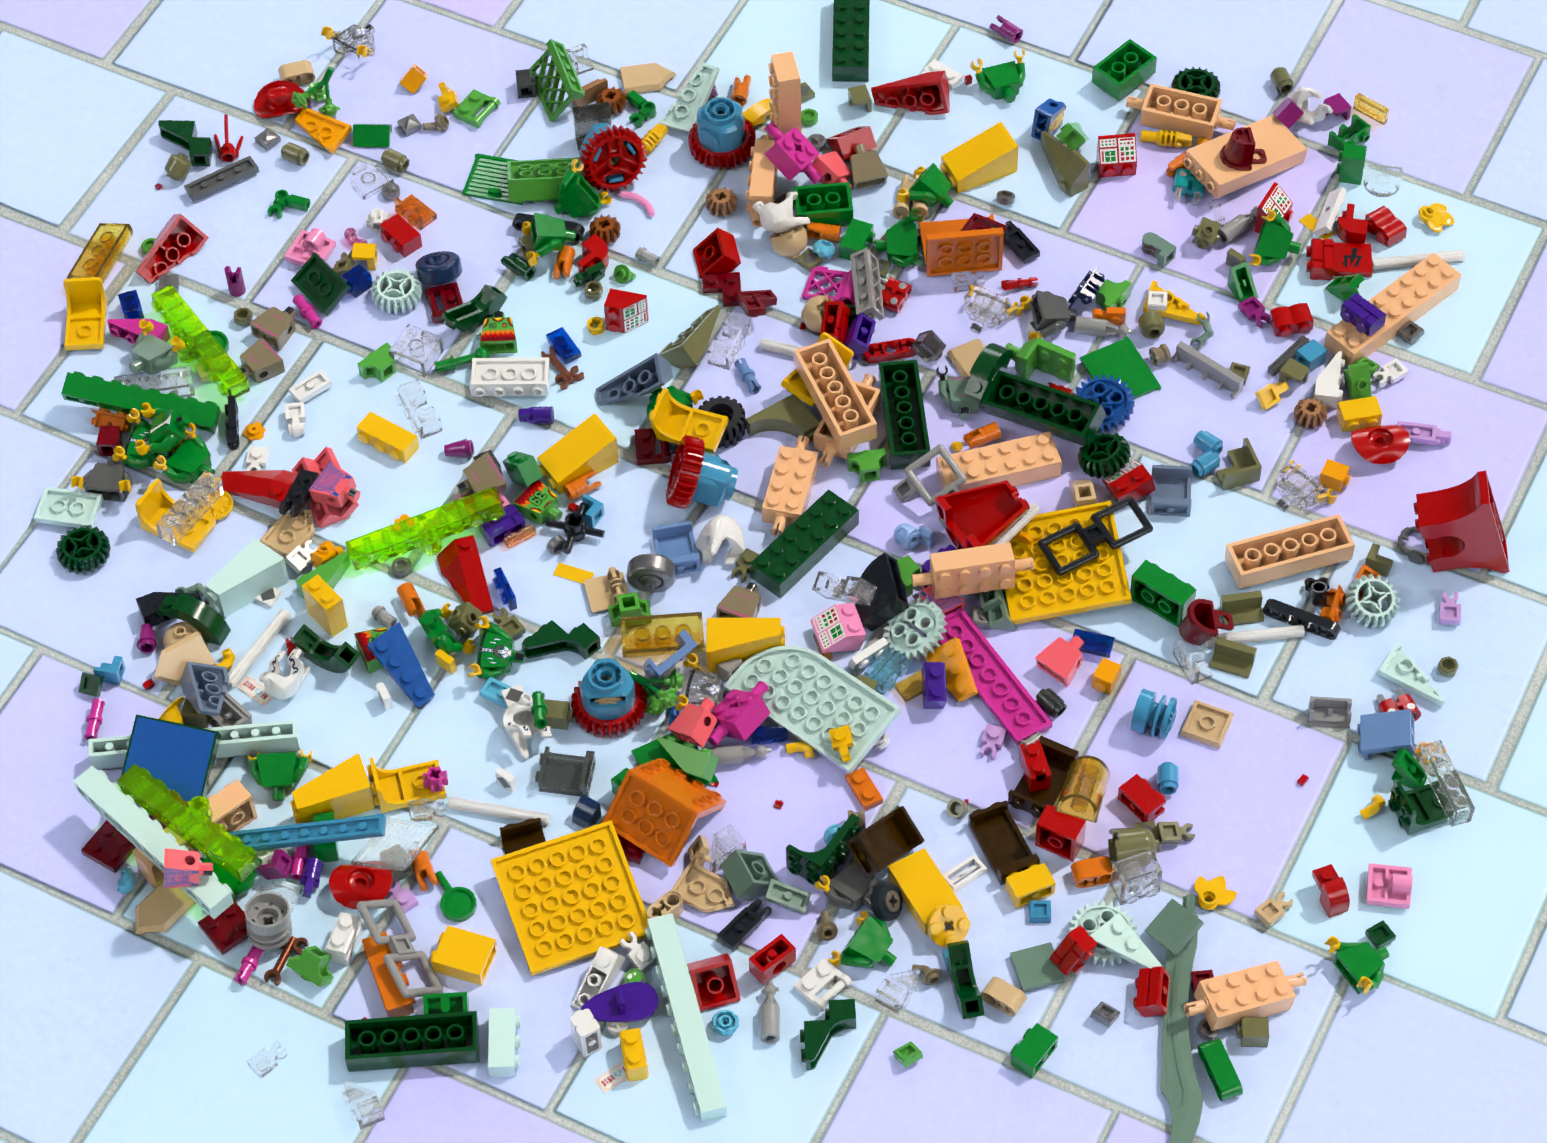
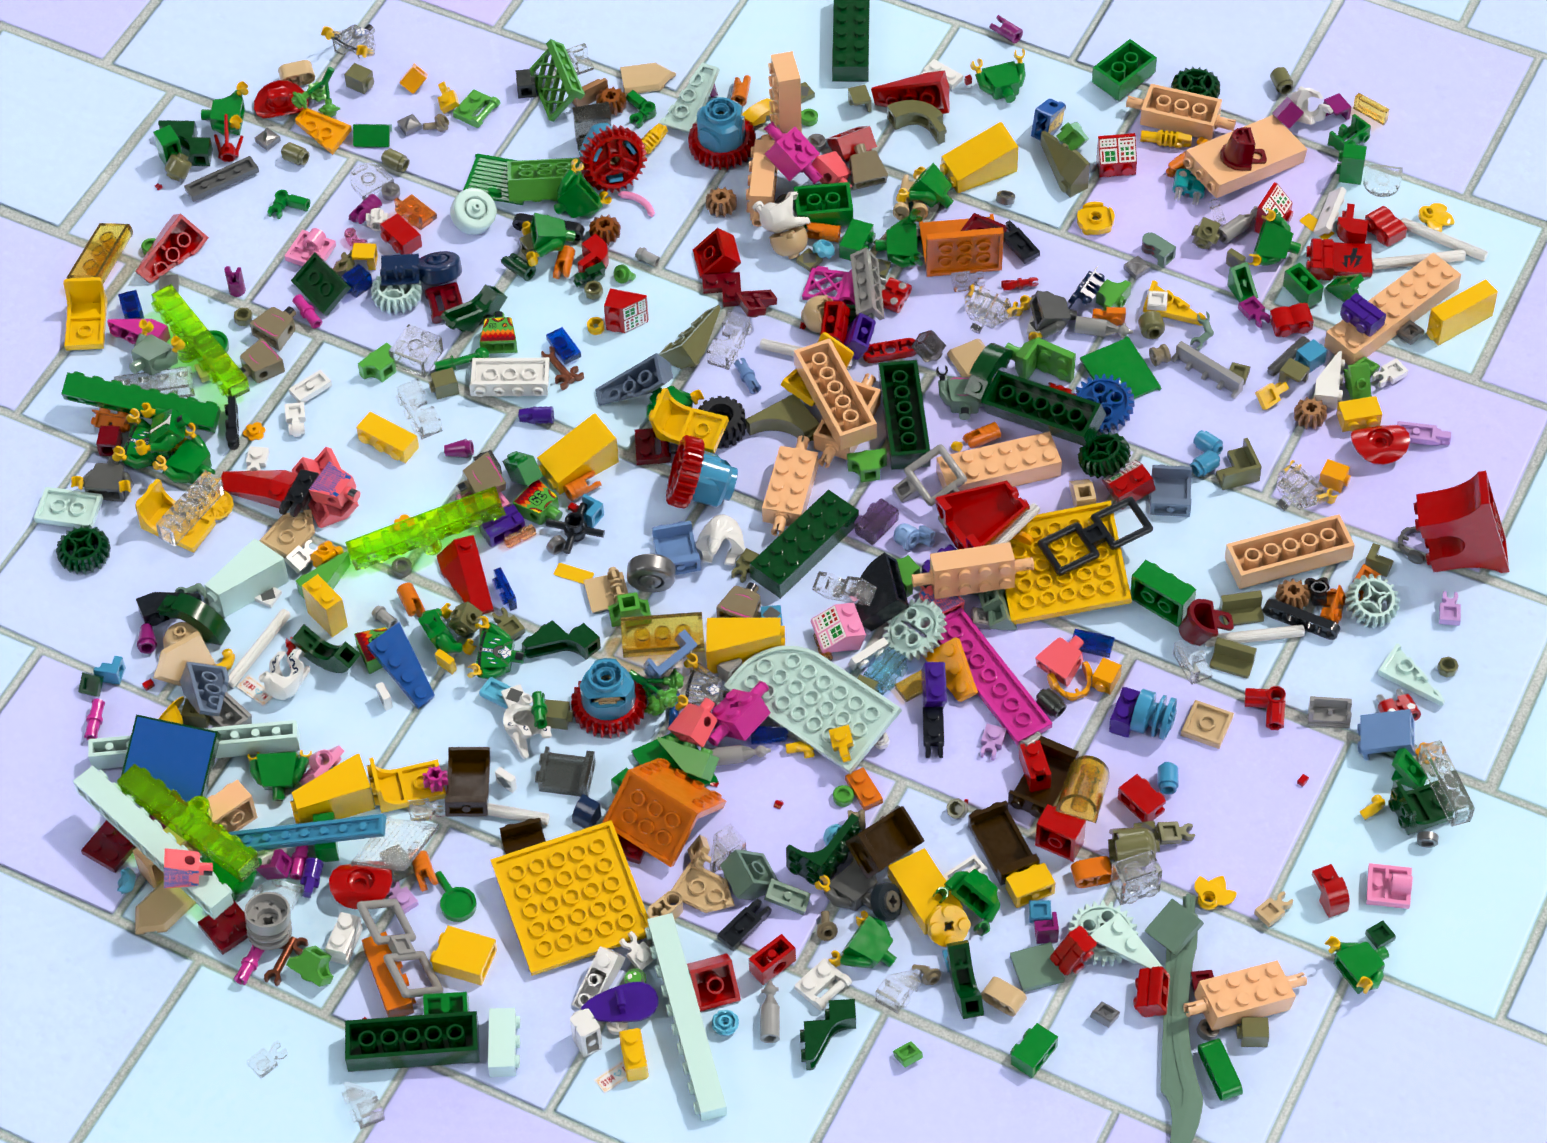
none -> green brick [153,125,183,165]
none -> green torso [201,81,249,135]
none -> bright pink plate [299,745,344,786]
none -> olive brick [344,63,374,94]
none -> magenta hinge [348,194,382,224]
none -> dark blue hinge [380,253,419,286]
none -> olive brick [428,367,459,400]
none -> dark brown panel [445,747,491,817]
none -> light aqua wheel [450,188,497,235]
none -> tile [761,605,783,626]
none -> bright green tile [833,785,854,807]
none -> clear purple brick [854,498,899,545]
none -> olive arch [887,100,947,144]
none -> black hinge [922,707,944,758]
none -> green torso [933,869,1000,936]
none -> magenta panel [1034,912,1059,944]
none -> light orange piece [1047,661,1093,701]
none -> yellow plate [1077,201,1115,235]
none -> dark purple brick [1109,687,1141,738]
none -> flat silver tile [1123,256,1151,280]
none -> red piece [1245,686,1286,731]
none -> medium nougat gear [1275,578,1311,609]
none -> green brick [1283,263,1324,308]
none -> white axle [1401,217,1488,261]
none -> flat silver tile [1417,831,1439,848]
none -> yellow brick [1426,279,1498,346]

